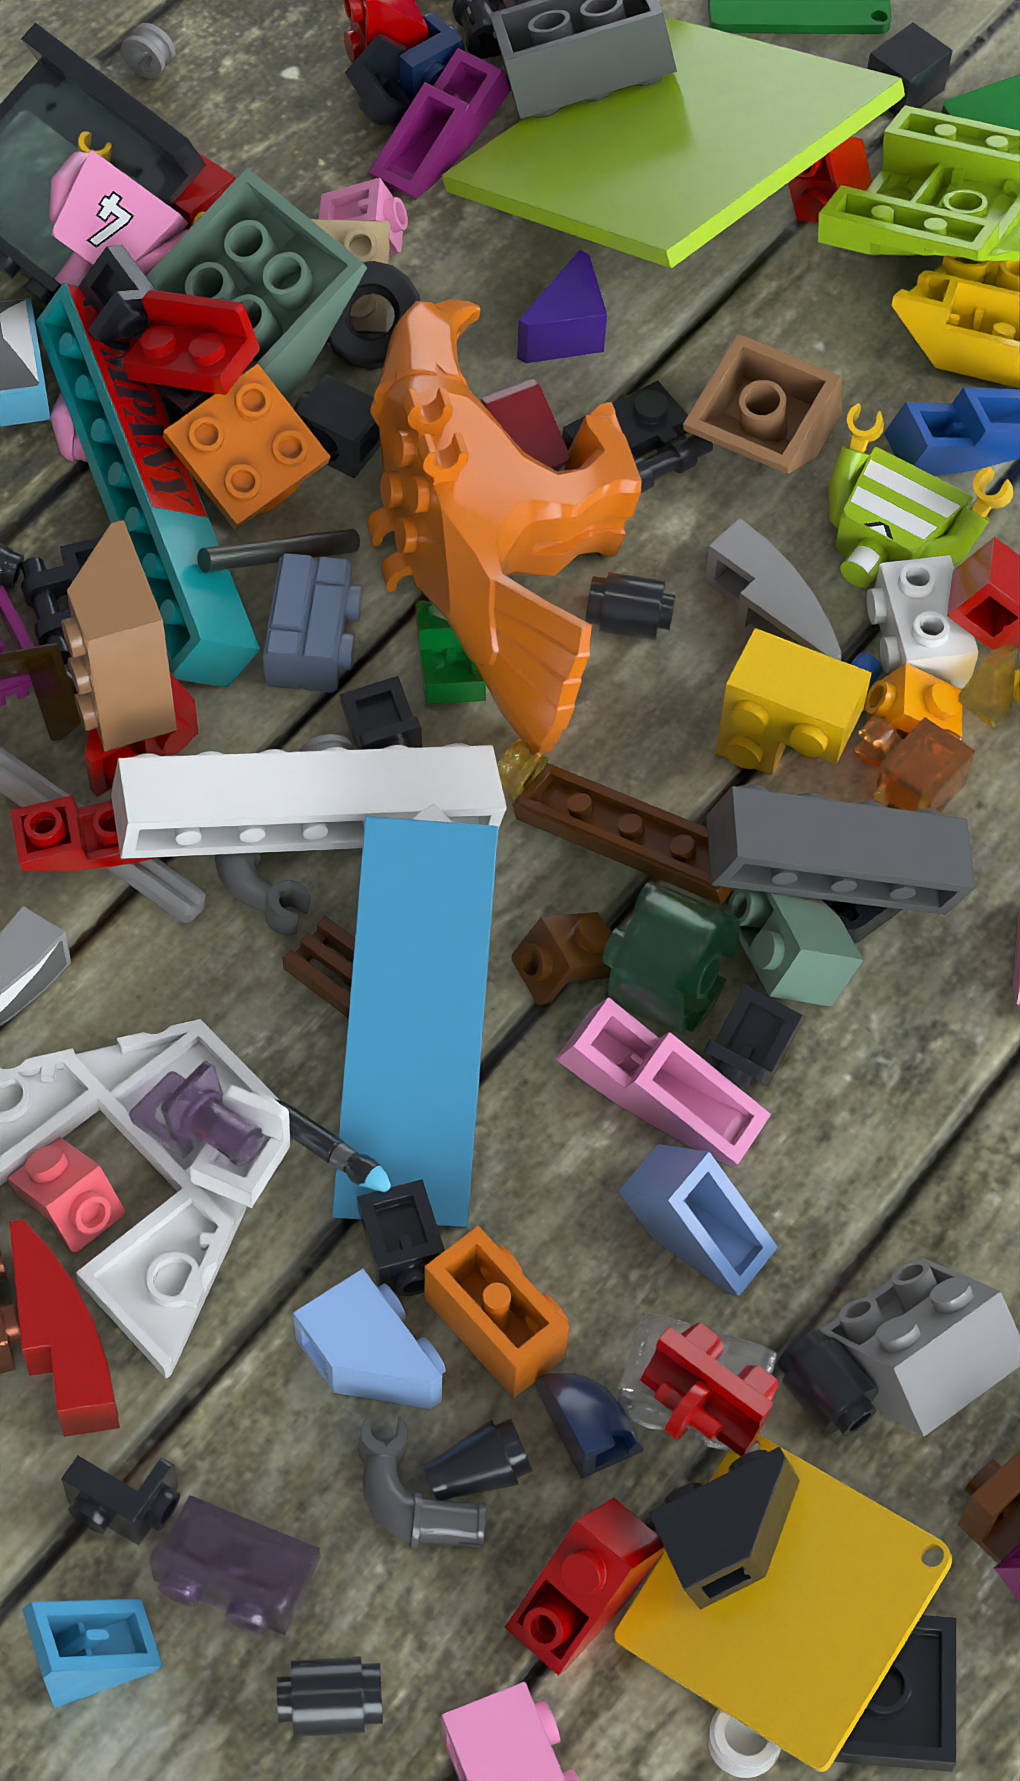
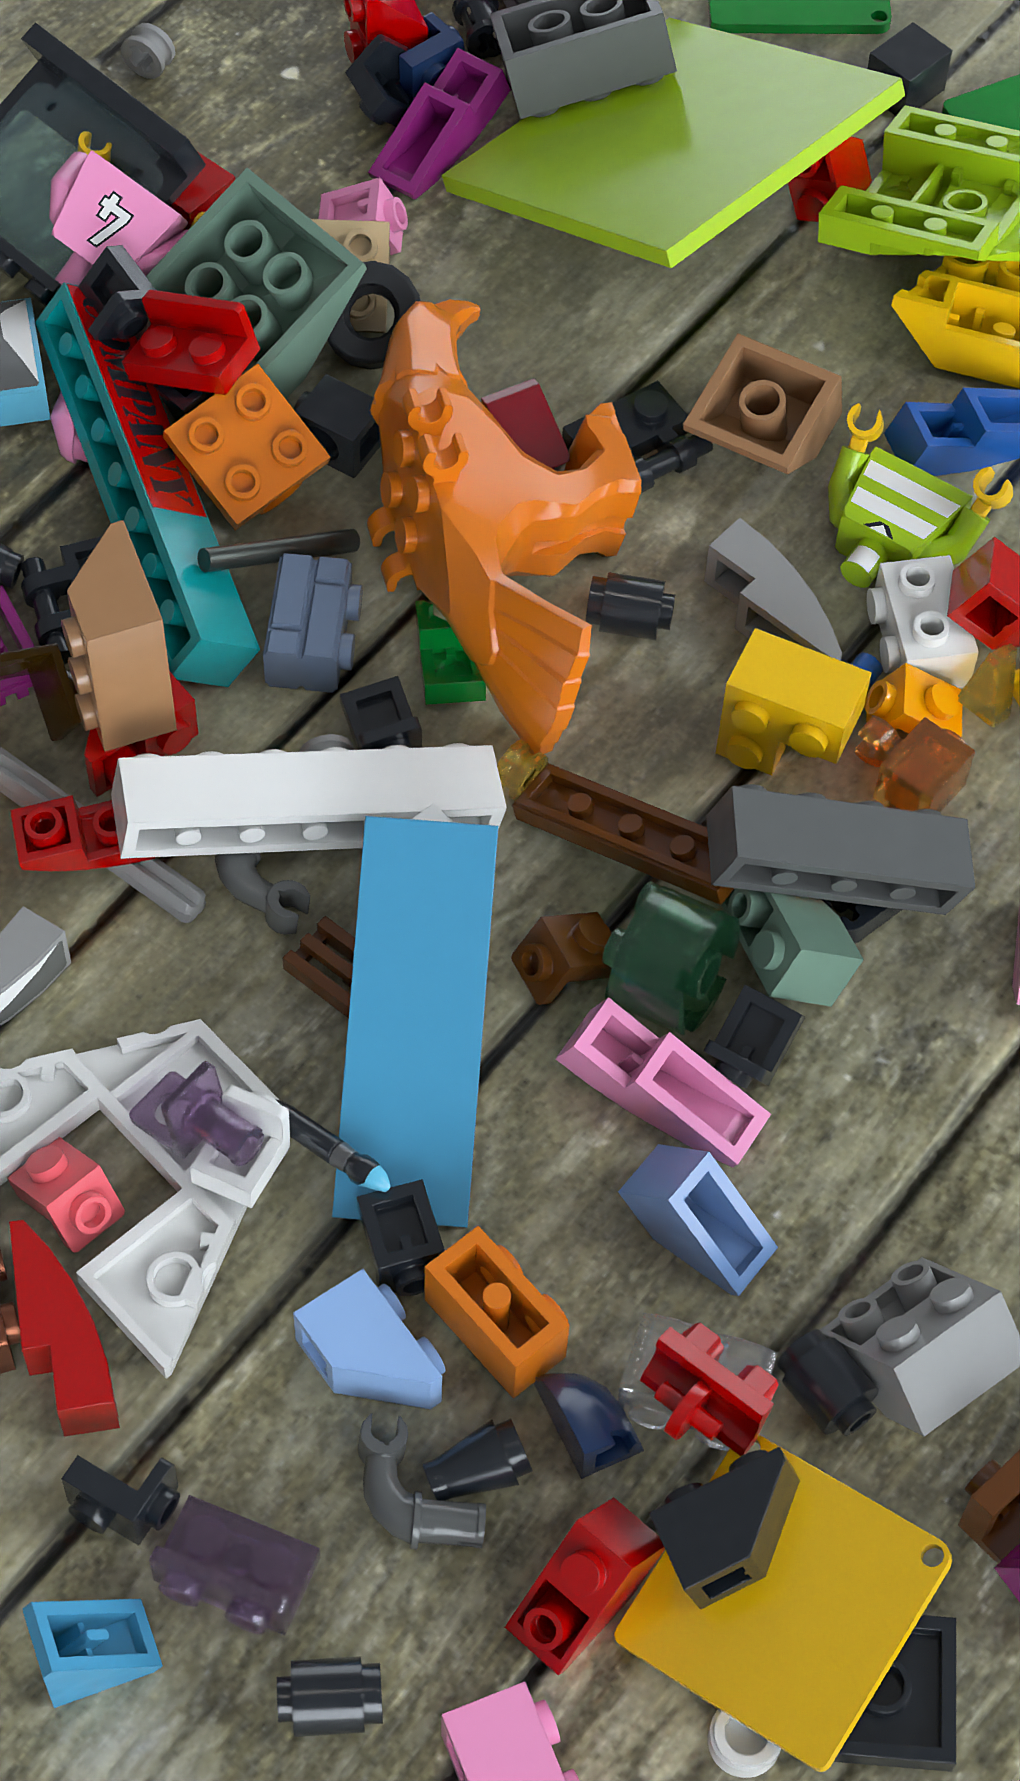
dark purple slope [517,250,607,363] -> none

